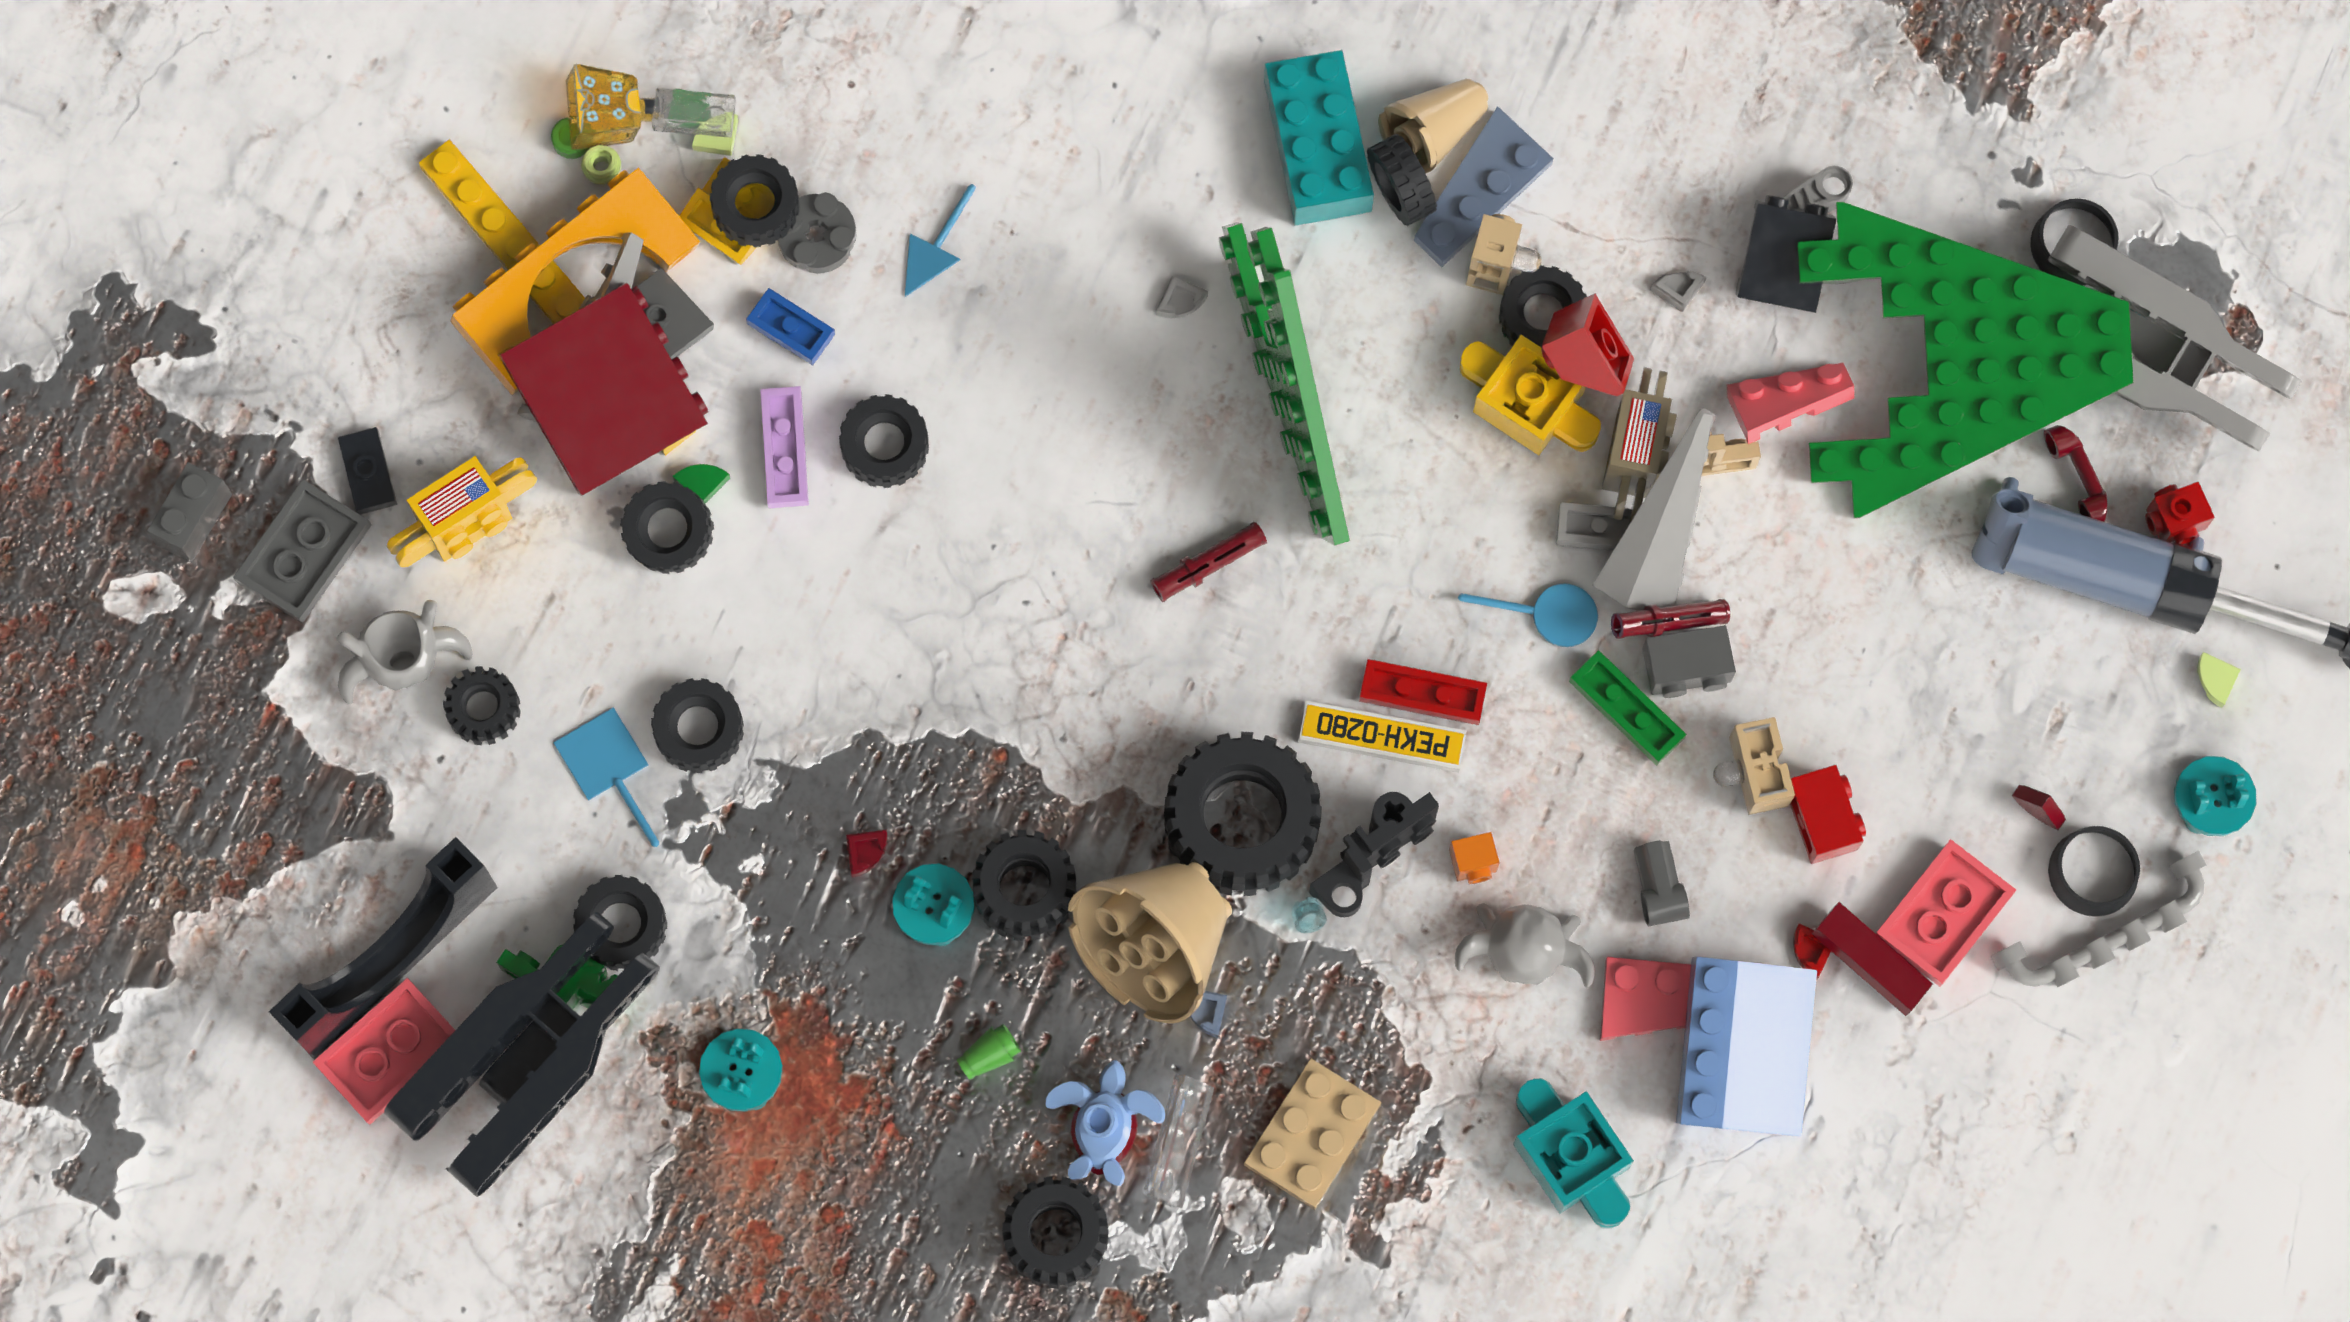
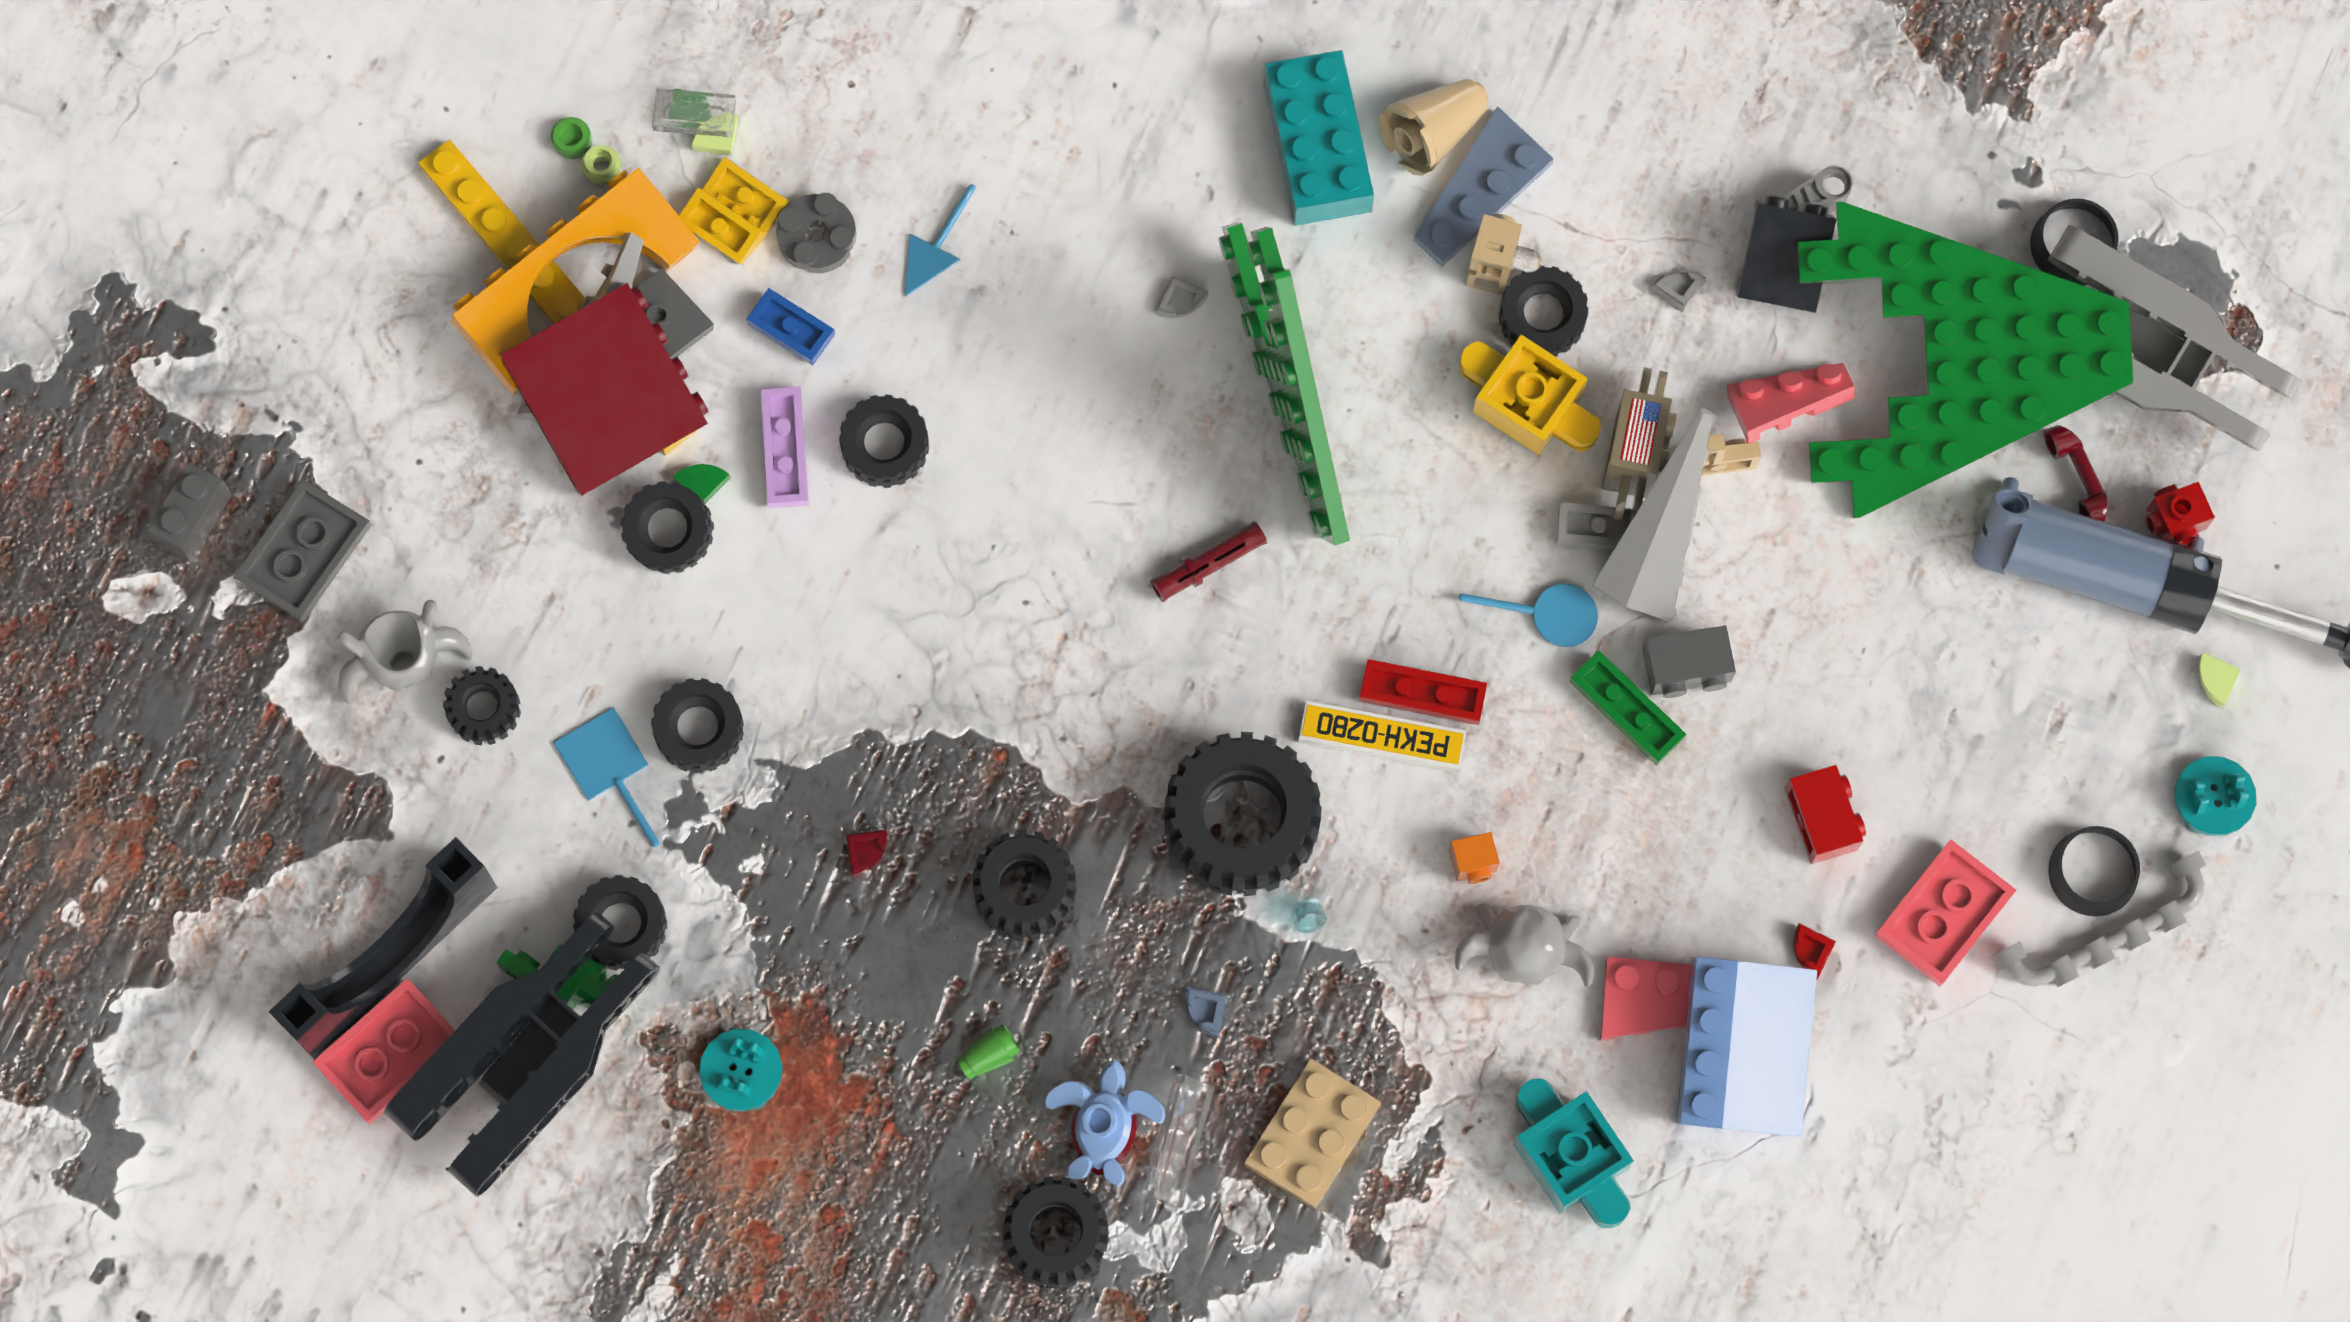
black plate [338,427,397,515] -> none
yellow brick [387,456,537,567] -> none
clear yellow torso [566,64,661,150] -> none
black tyre [710,154,799,248] -> none
teal plate [892,863,975,946] -> none
tan cone [1068,862,1232,1023] -> none
black plate [1309,792,1439,917] -> none
black tyre [1366,134,1437,226] -> none
red slope [1541,293,1634,396] -> none
dark red pin [1611,599,1731,639] -> none
dark grey piece [1634,840,1690,927] -> none
tan piece [1713,717,1795,815] -> none
dark red tile [1811,902,1933,1016] -> none
dark red tile [2011,785,2066,830] -> none

